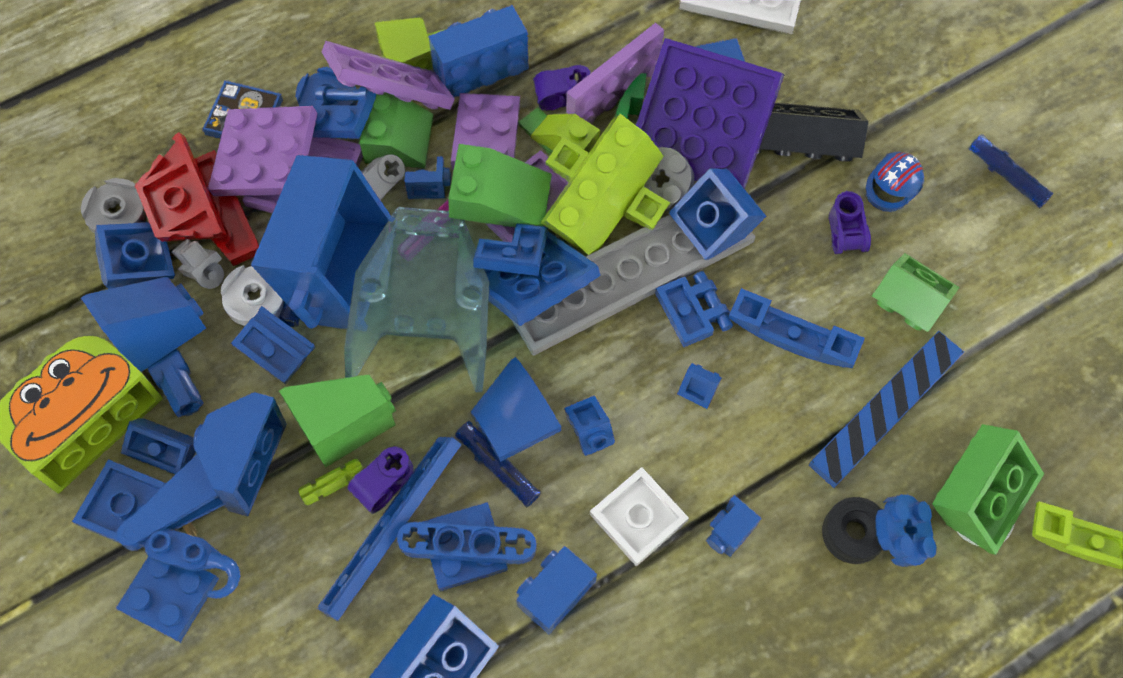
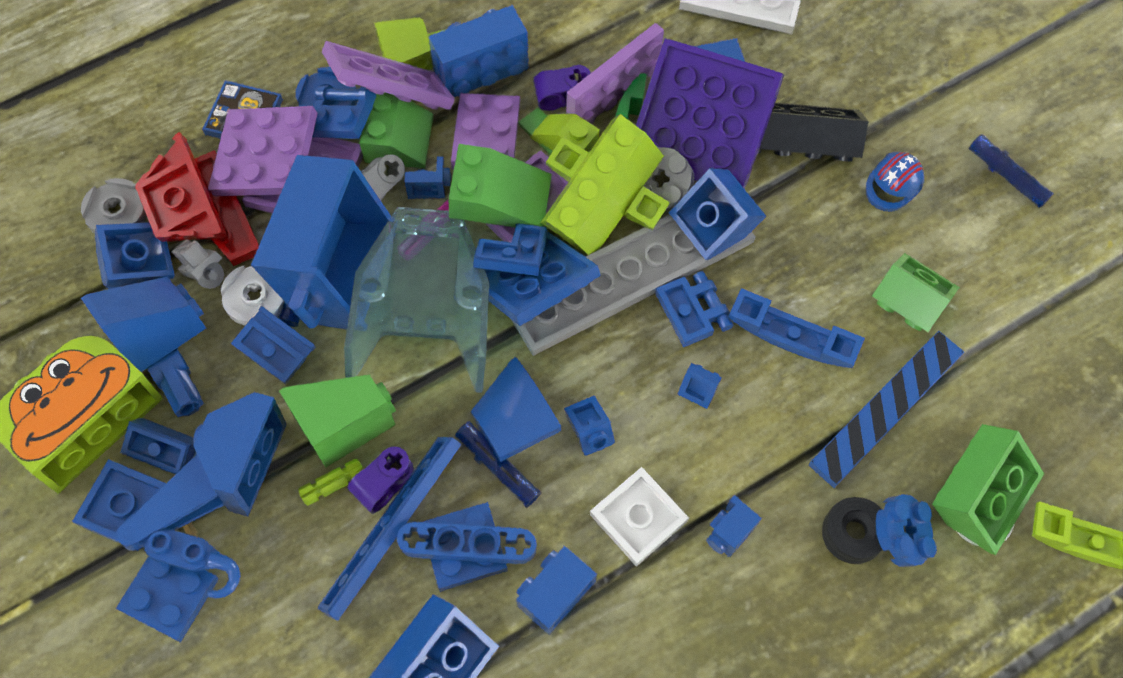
dark purple piece [828,191,871,255] -> none

